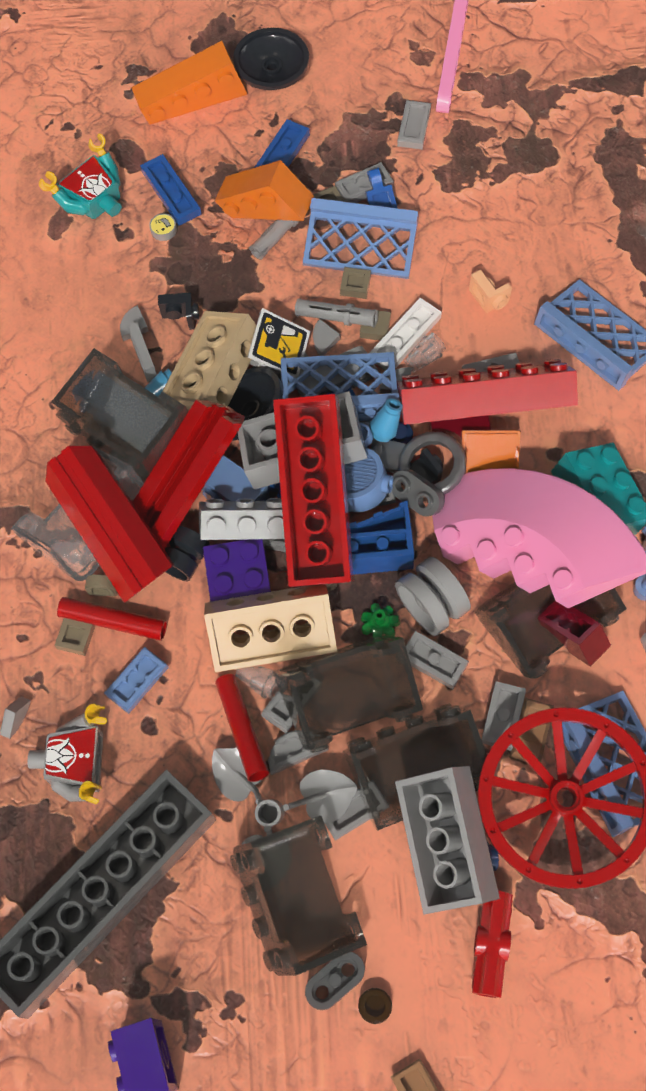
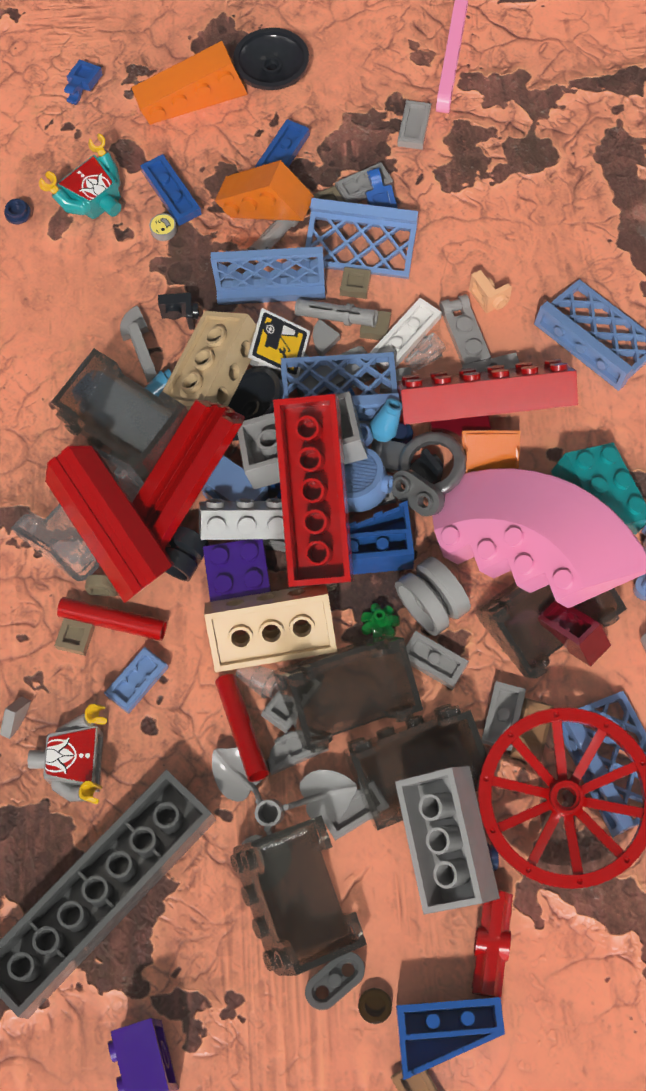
none -> dark blue plate [4,199,31,225]
none -> blue plate [64,59,103,105]
none -> medium blue fence [211,246,325,305]
none -> blue wedge [396,997,505,1080]
none -> light grey plate [439,294,491,365]

